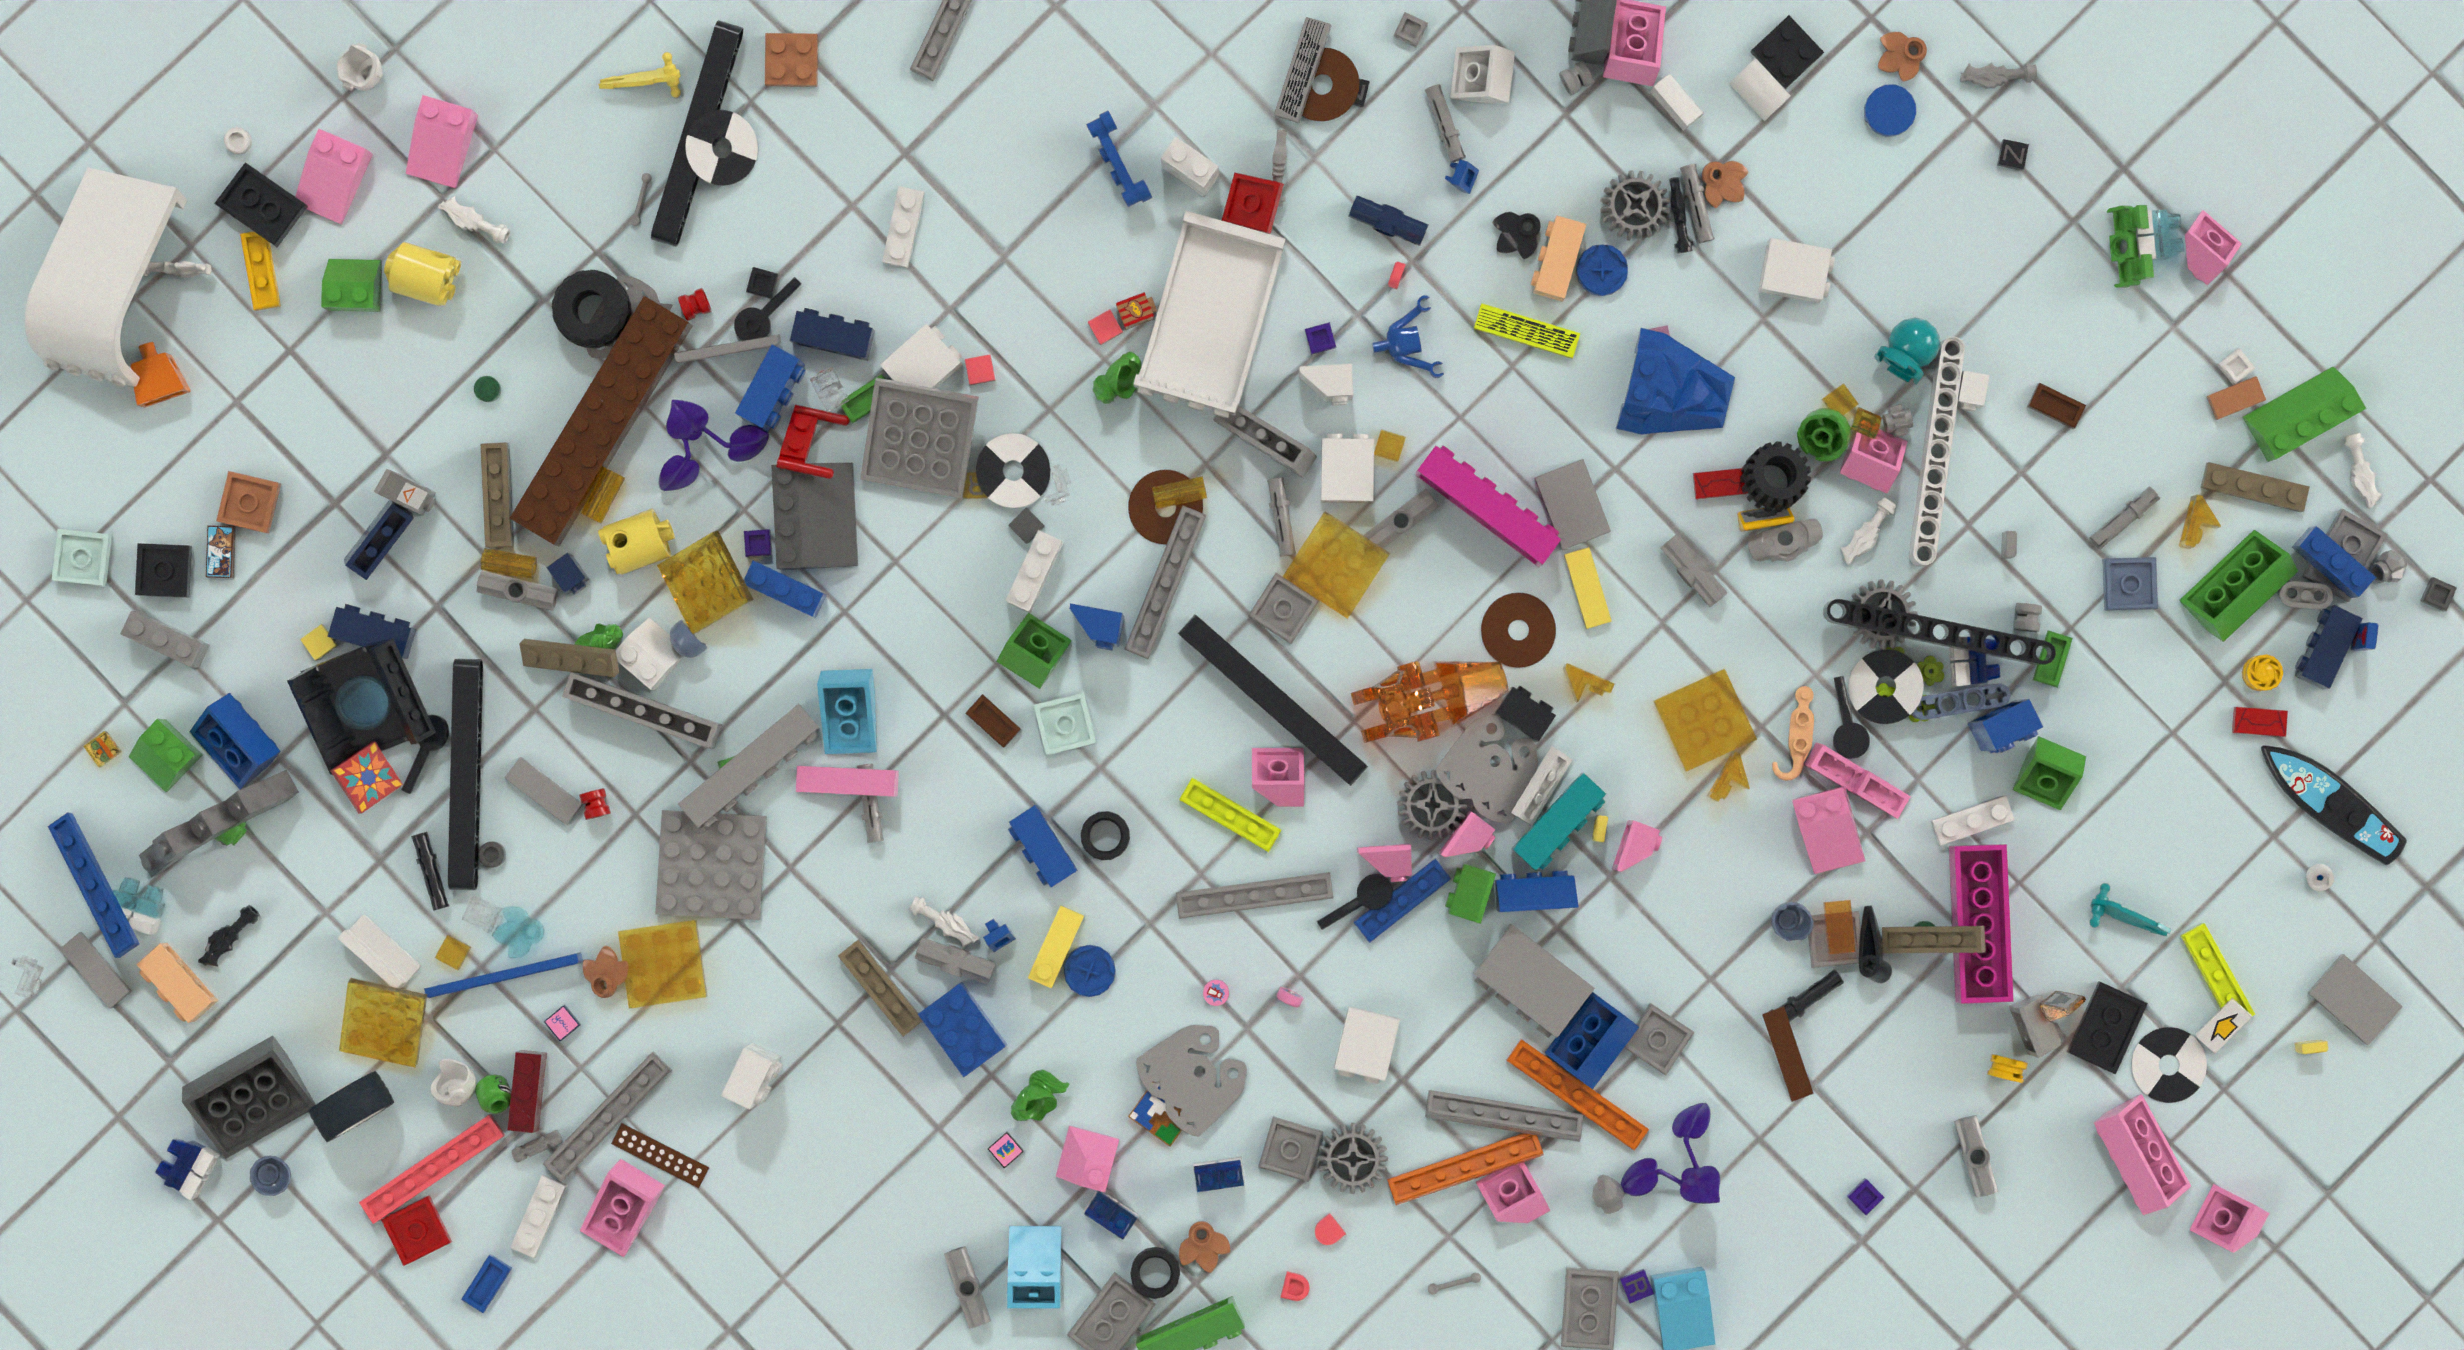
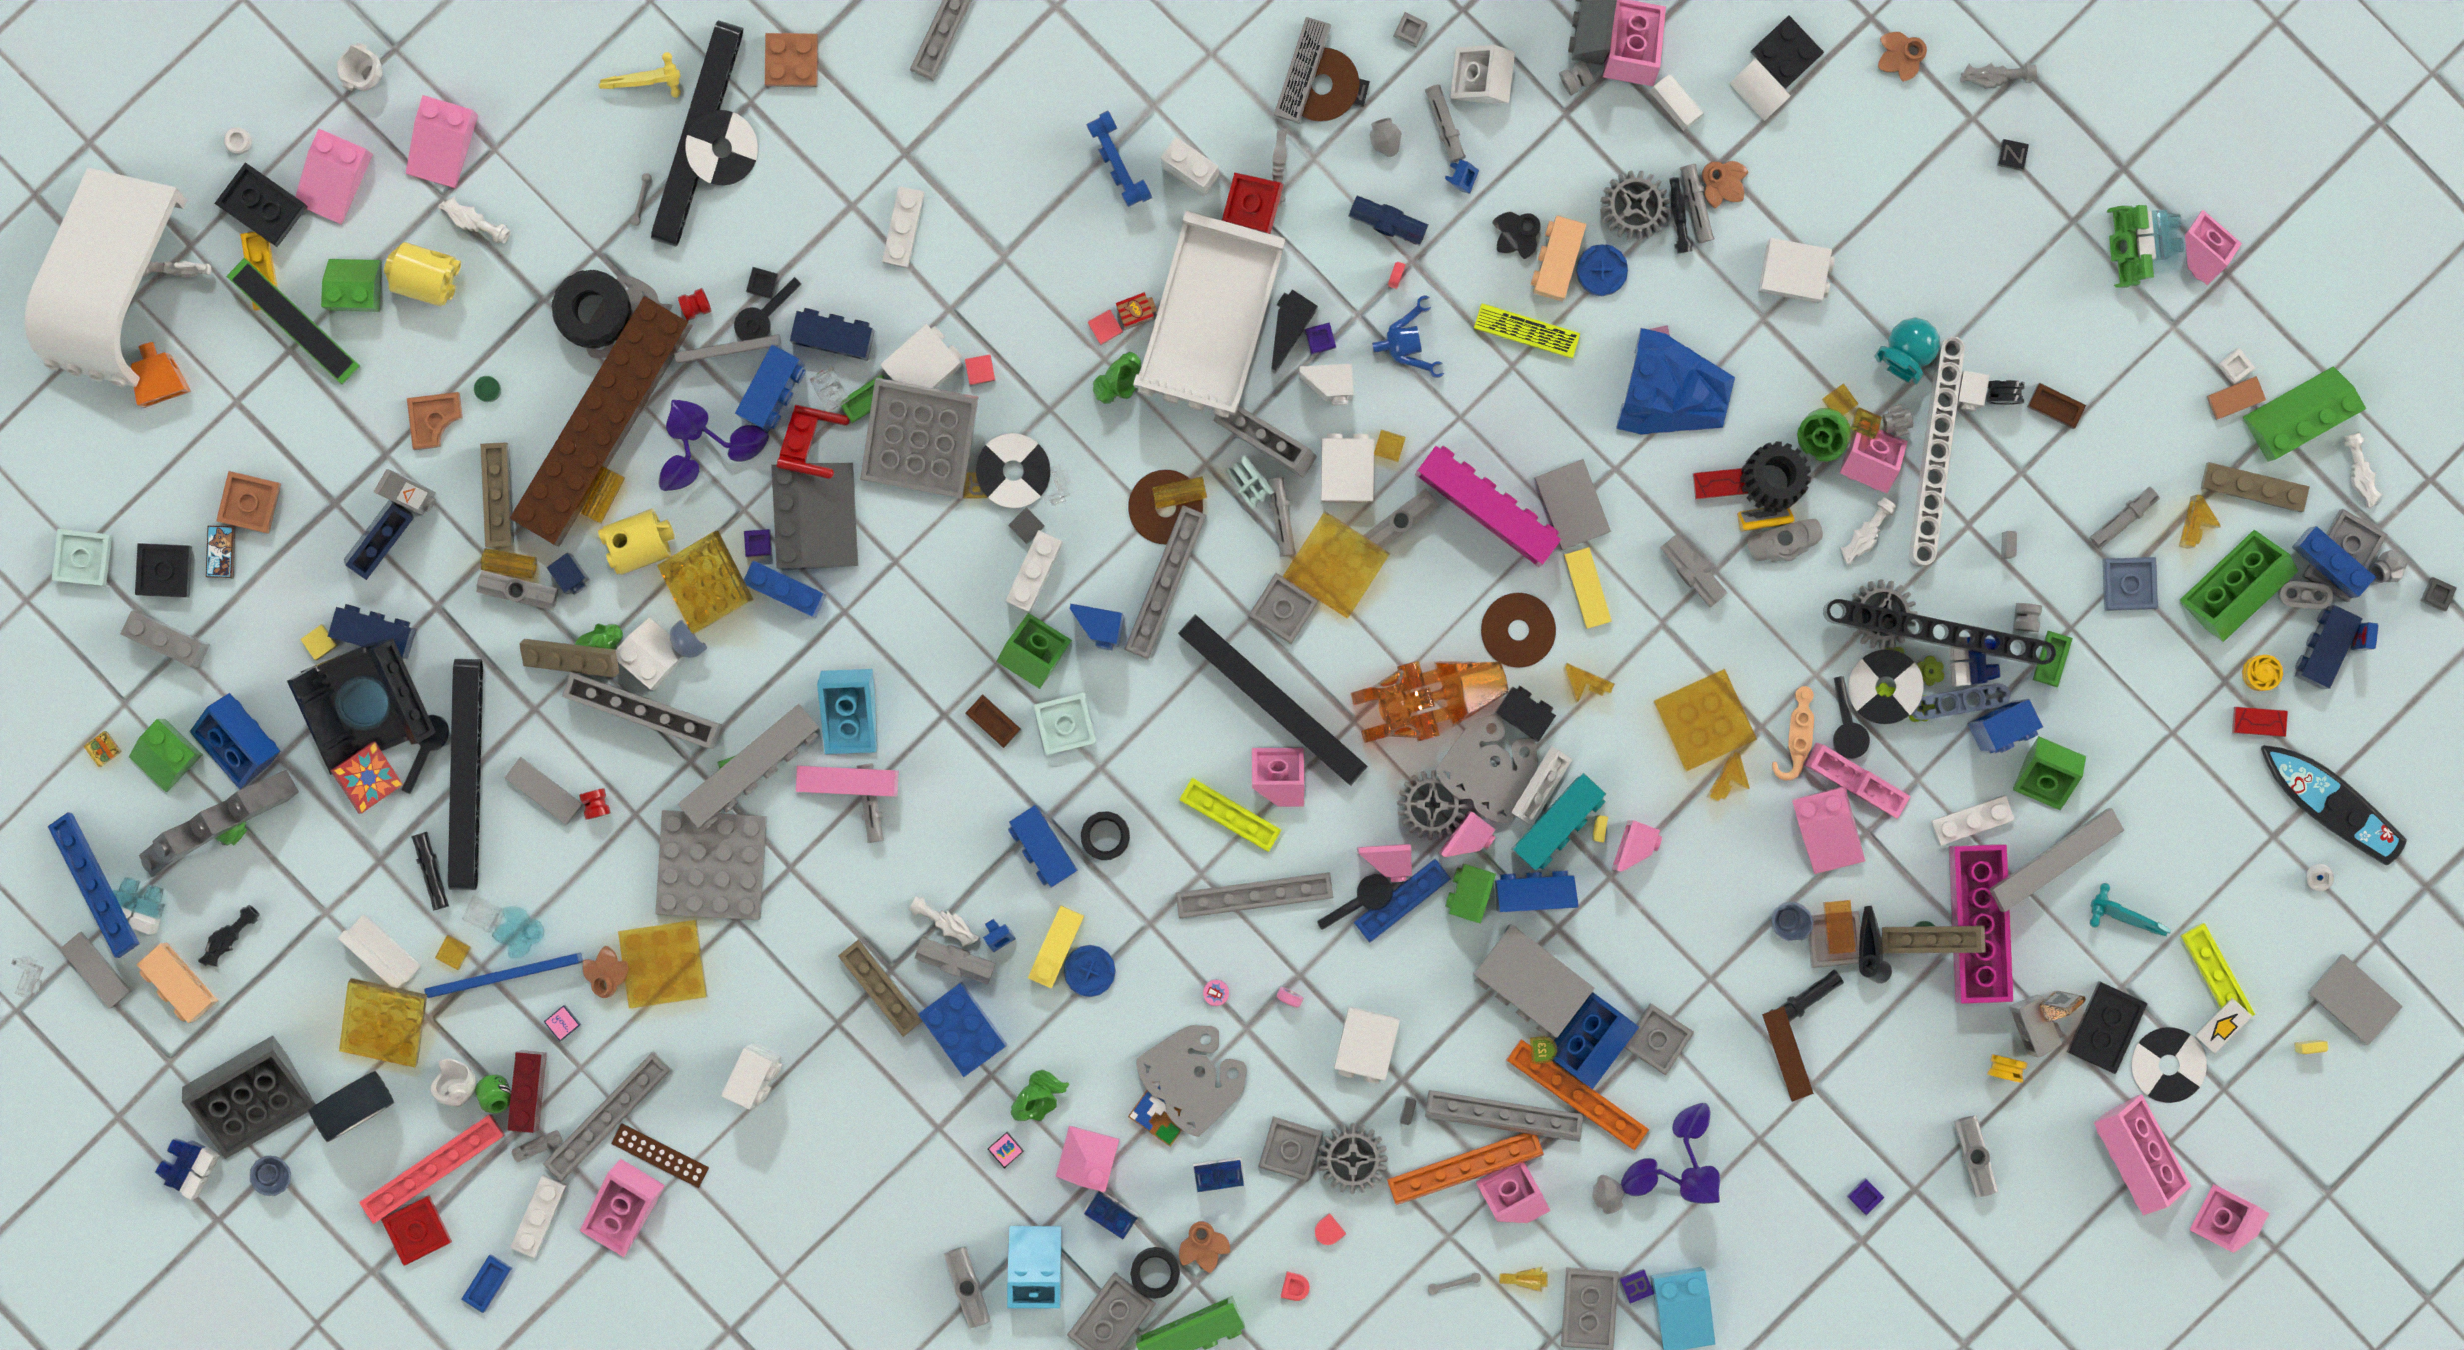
dark grey tile [478,842,506,868] -> none
blue tile [1864,84,1916,137] -> none
none -> black tile [226,258,360,385]
none -> nougat tile [407,392,463,450]
none -> light aqua arm [1226,455,1274,509]
none -> black slope [1271,289,1318,374]
none -> light grey rock [1370,118,1402,157]
none -> dark grey tile [1399,1096,1416,1125]
none -> clear yellow cone [1499,1266,1548,1292]
none -> clear yellow tile [1530,1036,1557,1064]
none -> black wheel [1987,380,2025,405]
none -> light grey tile [1989,808,2124,912]

